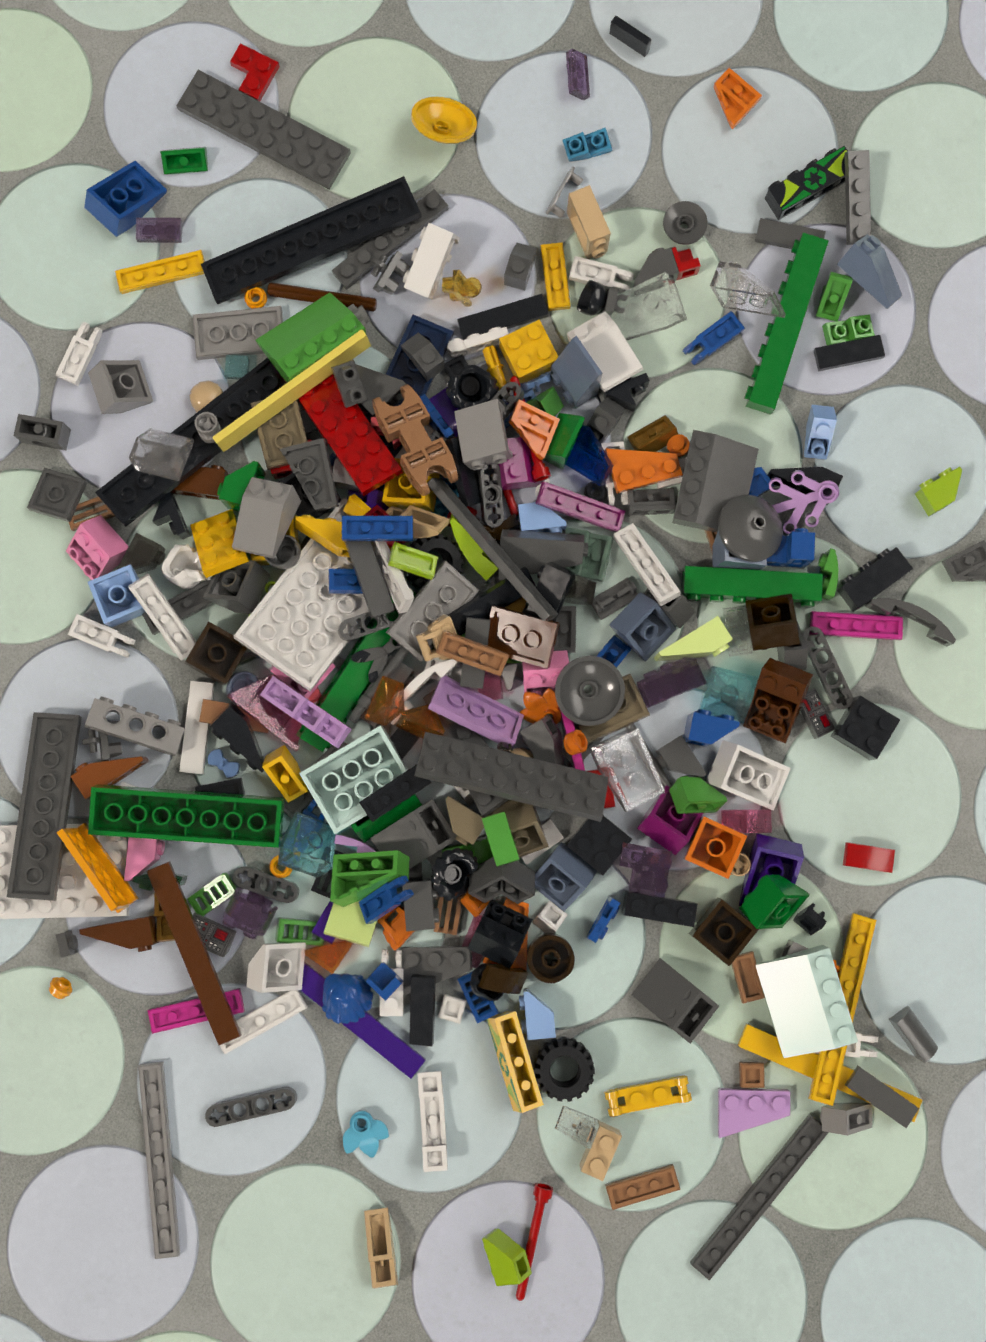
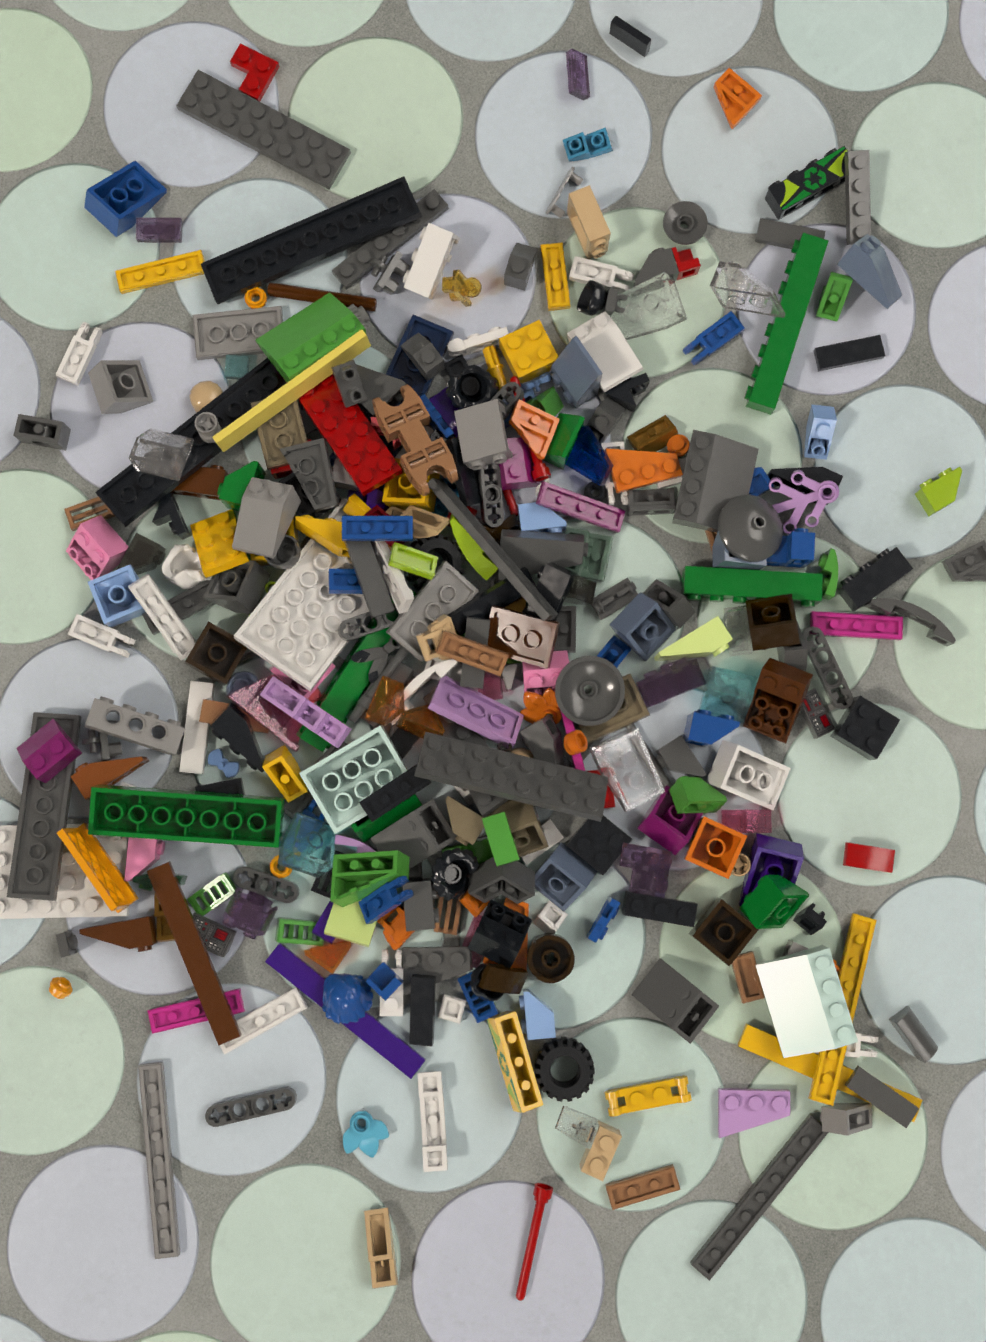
dark grey tile [27,468,88,522] -> none
green slope [160,147,208,175] -> none
white slope [247,942,306,993] -> none
yellow dish [411,97,477,144] -> none
black tile [457,294,549,341] -> none
lime slope [482,1228,532,1286] -> none
white plate [613,523,681,606] -> none
medium nougat tile [739,1062,764,1088] -> none
bright green slope [822,315,875,345] -> none
none -> magenta slope [16,718,82,783]

